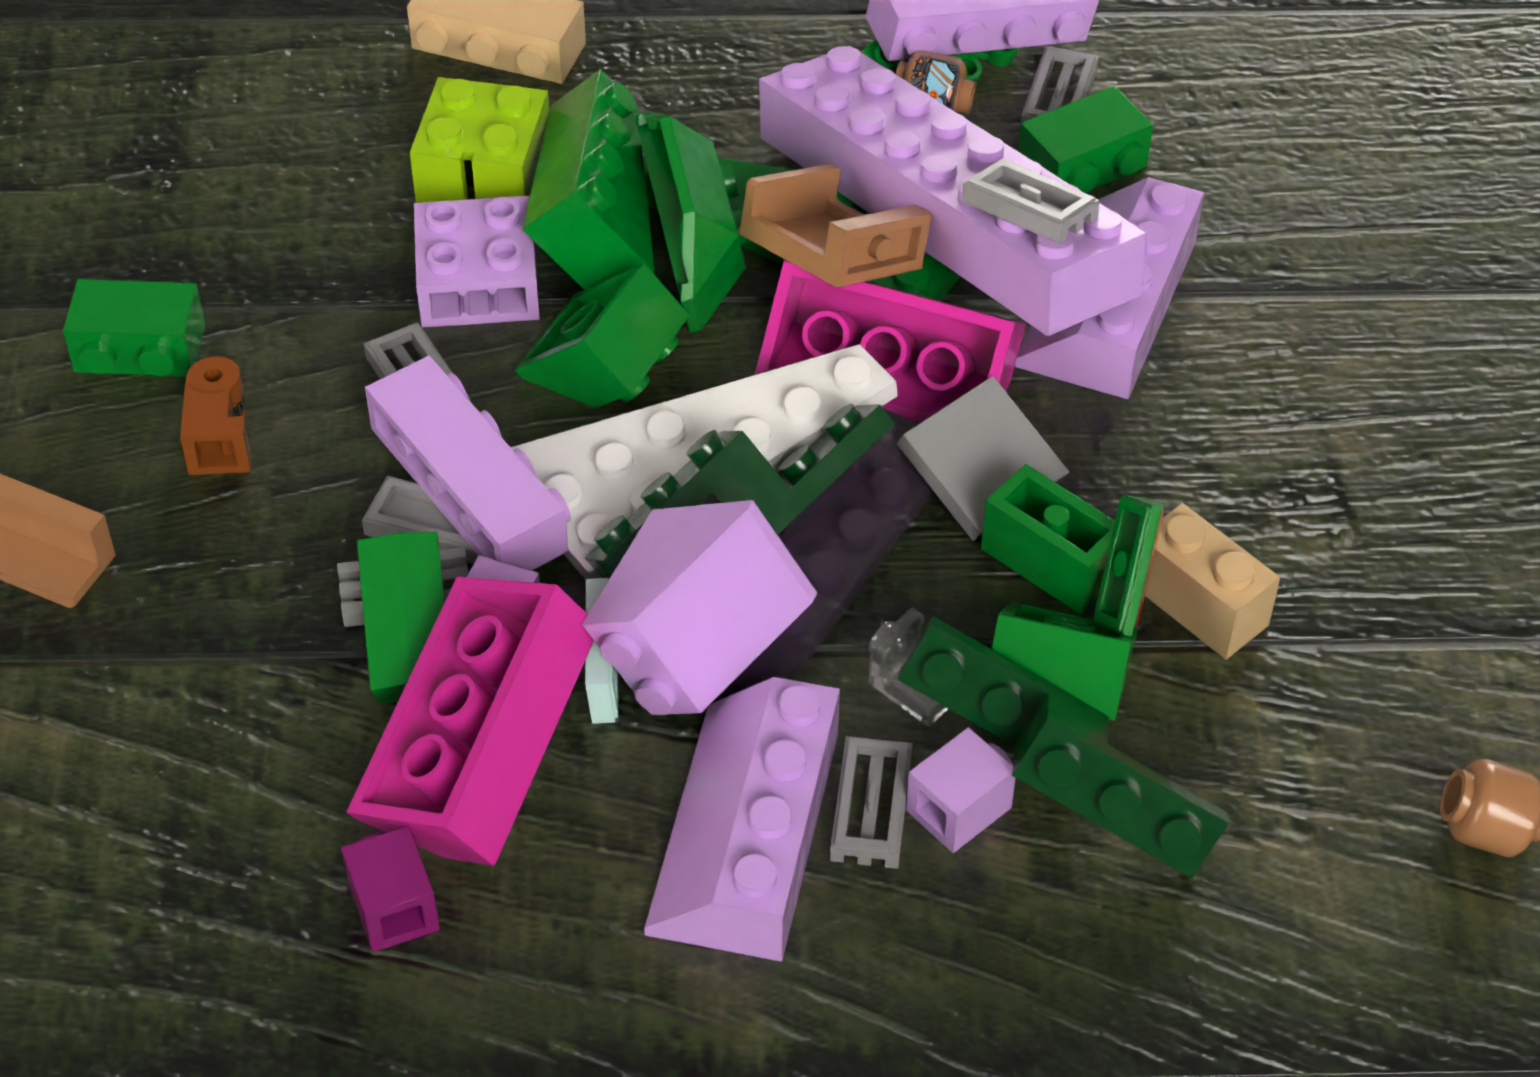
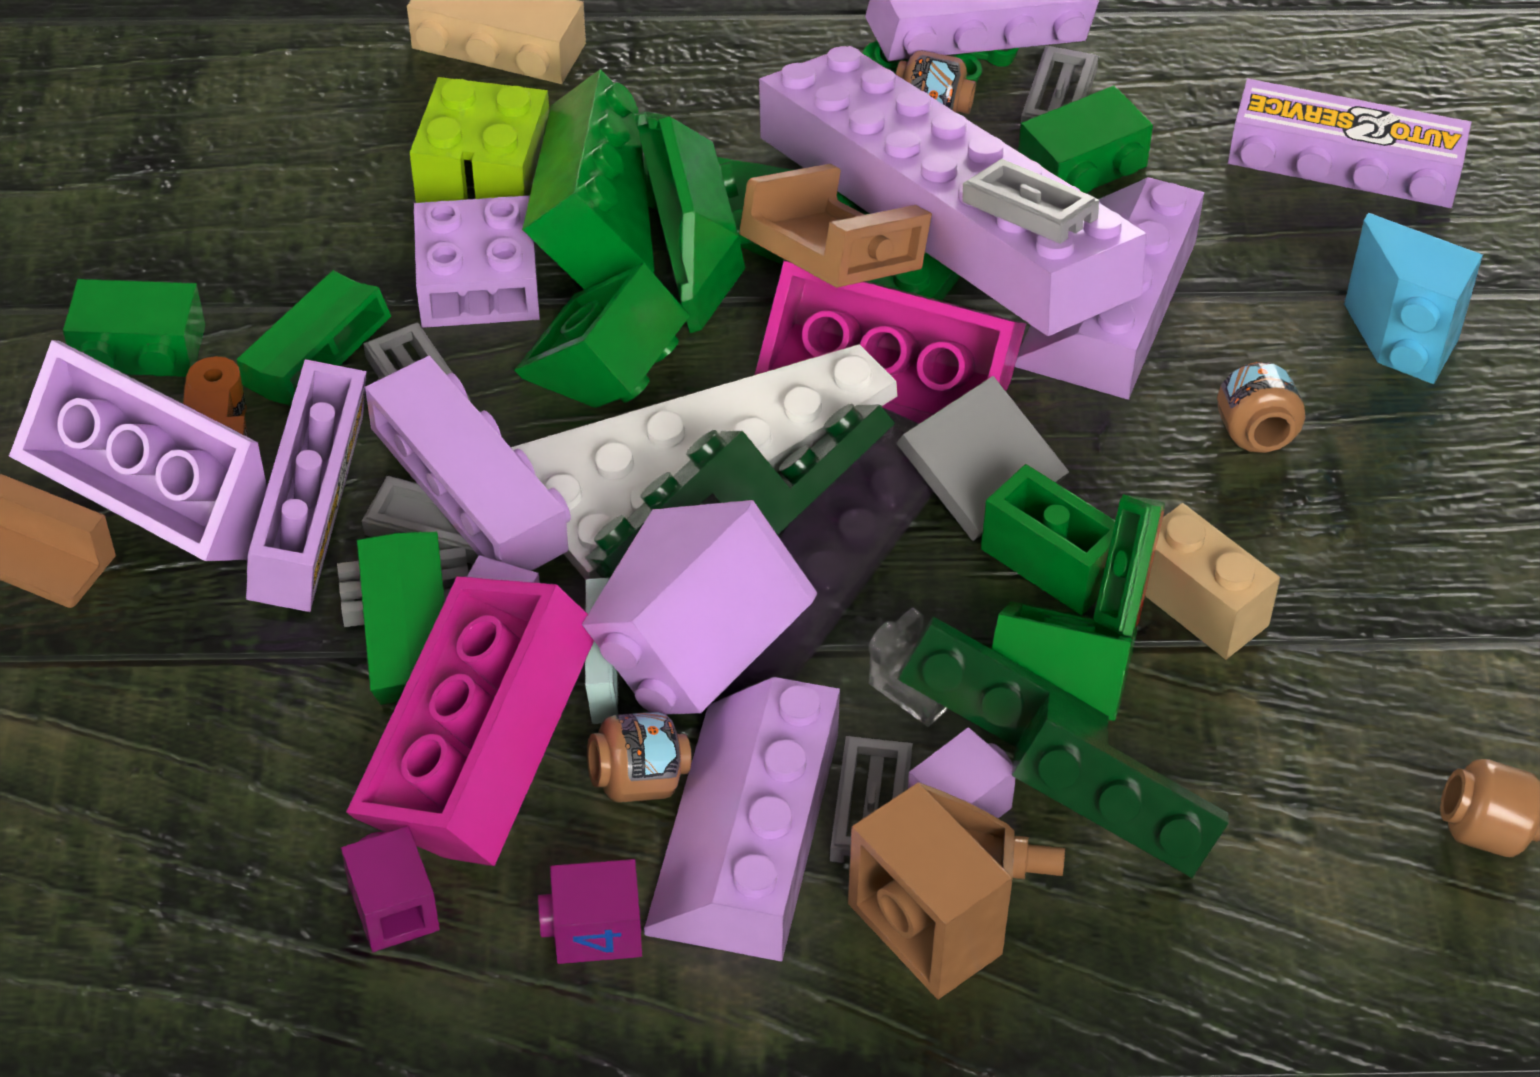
none -> lavender slope [9,340,267,561]
none -> green piece [236,270,392,406]
none -> lavender brick [246,359,366,612]
none -> magenta brick [538,859,642,964]
none -> head [587,712,691,803]
none -> medium nougat piece [848,782,1065,1000]
none -> medium nougat head [1217,362,1305,453]
none -> lavender brick [1228,78,1471,208]
none -> medium azure slope [1344,213,1483,384]

